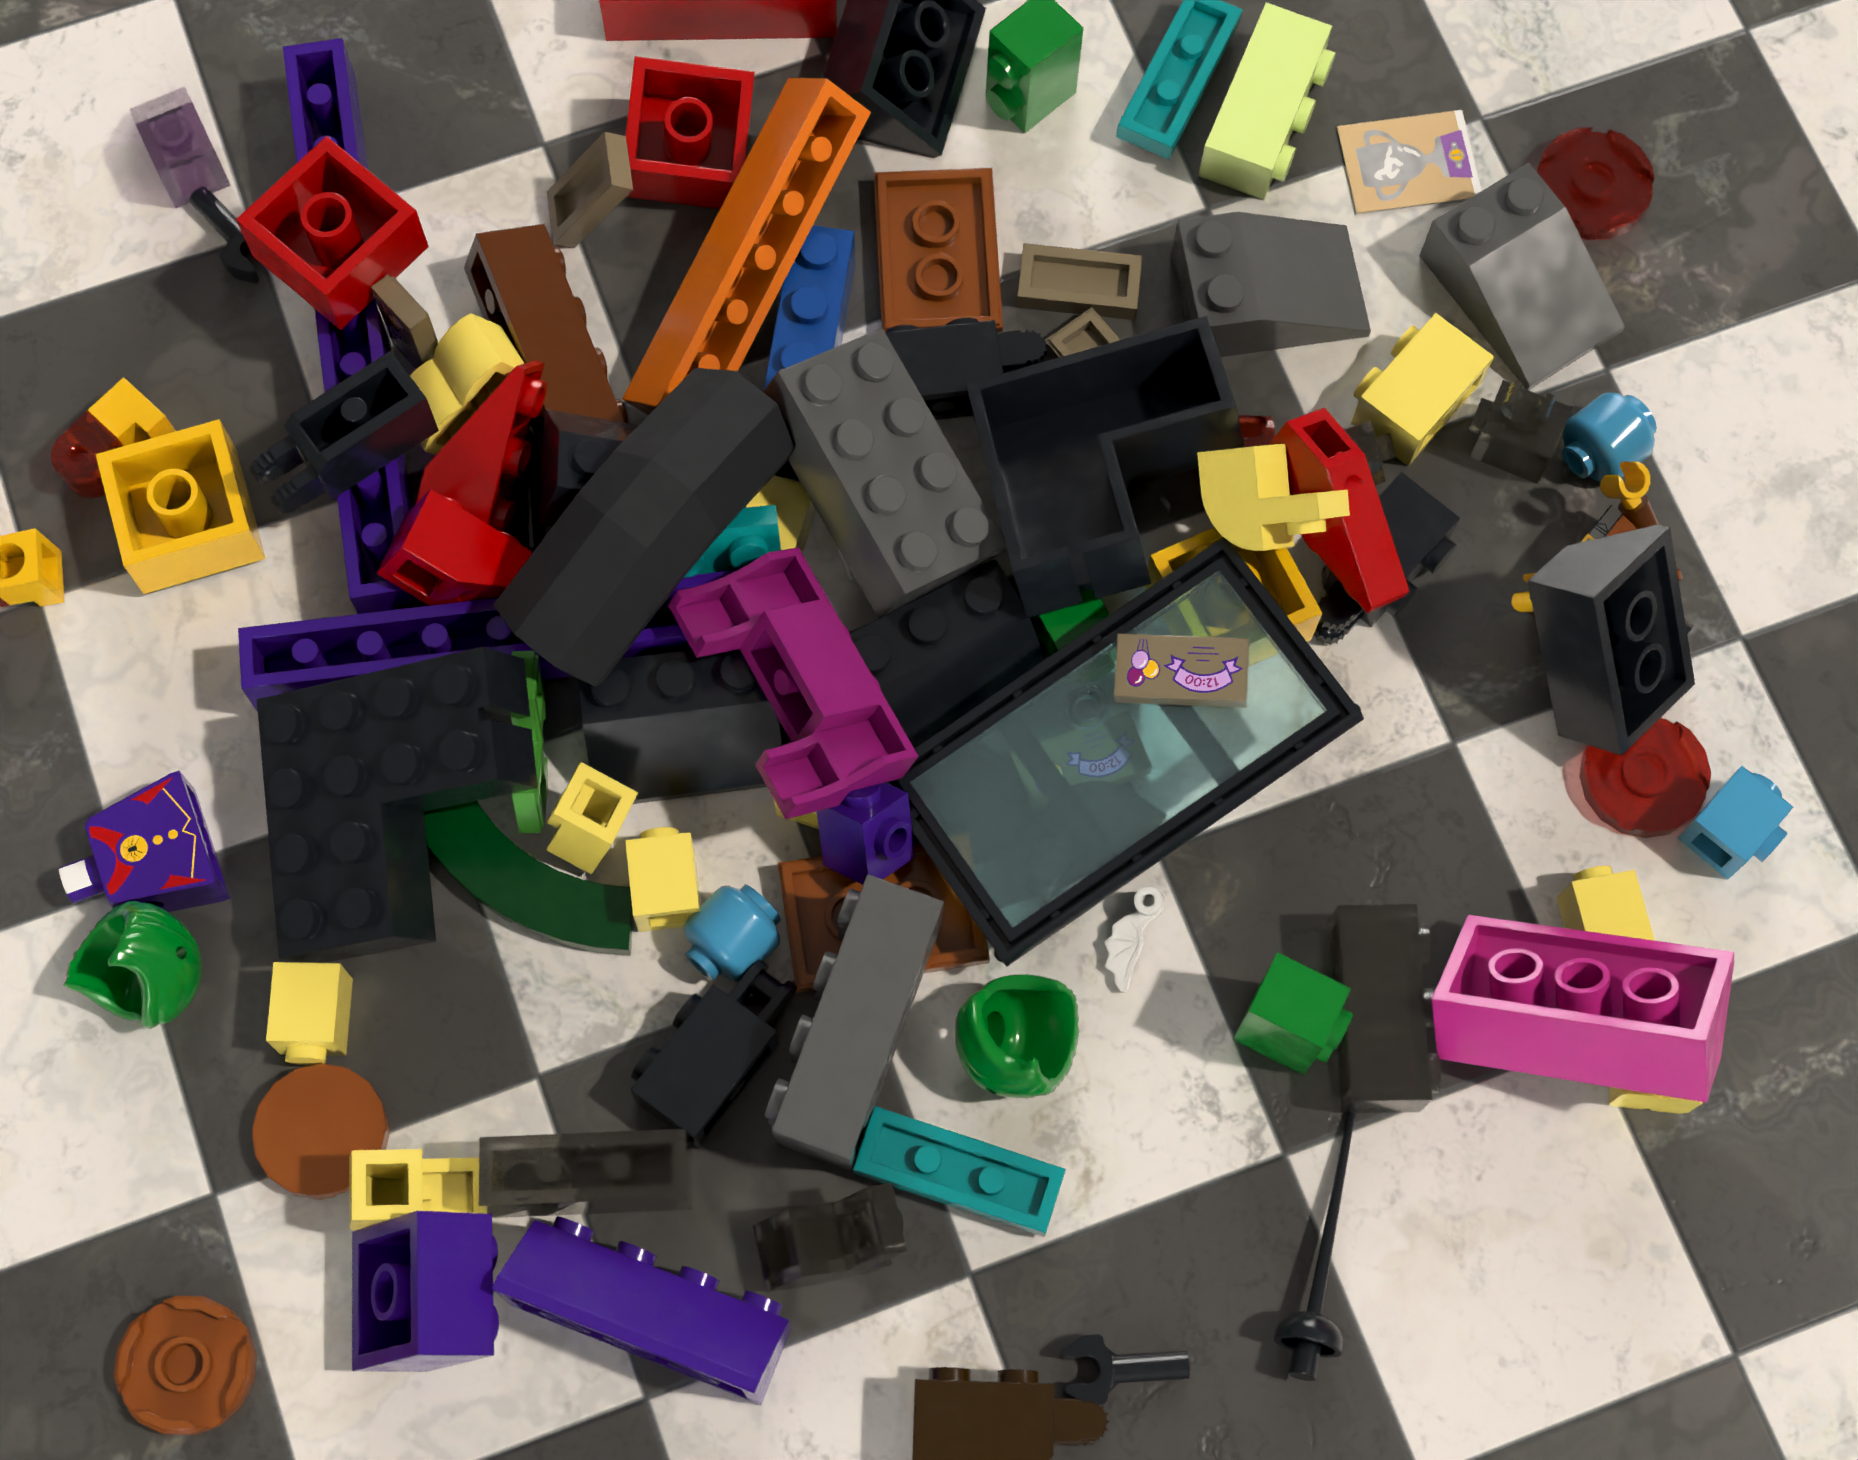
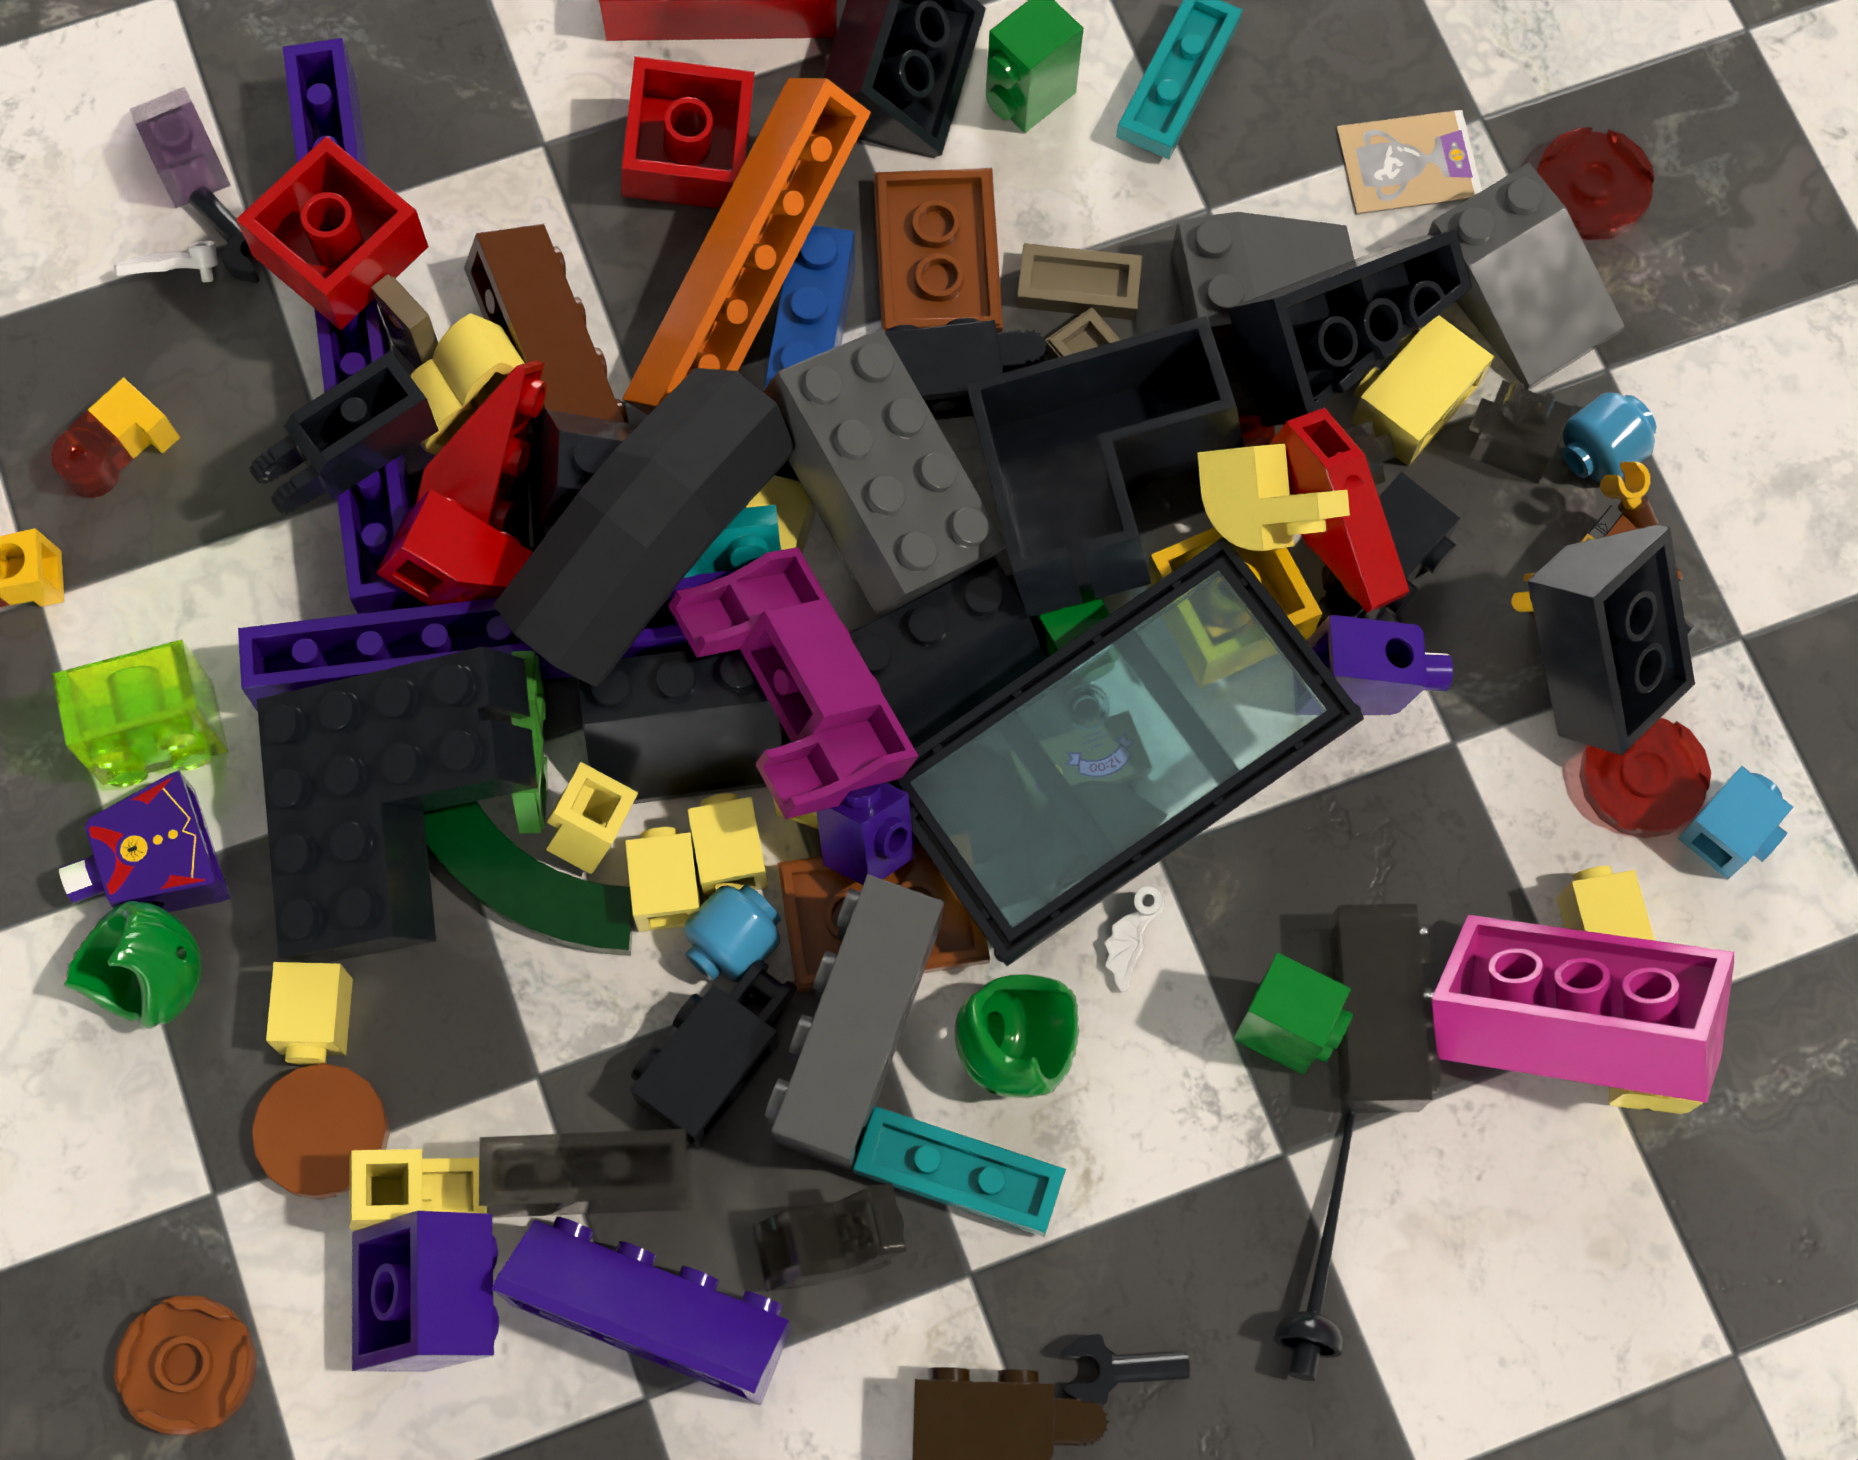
yellow brick [96,419,266,594] -> none
dark tan tile [547,132,633,248] -> none
dark tan tile [1114,634,1250,708] -> none
yellowish green brick [1198,3,1336,200] -> none
none -> clear neon green brick [52,639,229,787]
none -> white piece [114,241,218,282]
none -> light yellow brick [687,793,768,900]
none -> black wedge [1227,229,1472,427]
none -> dark purple torso [1293,615,1453,716]

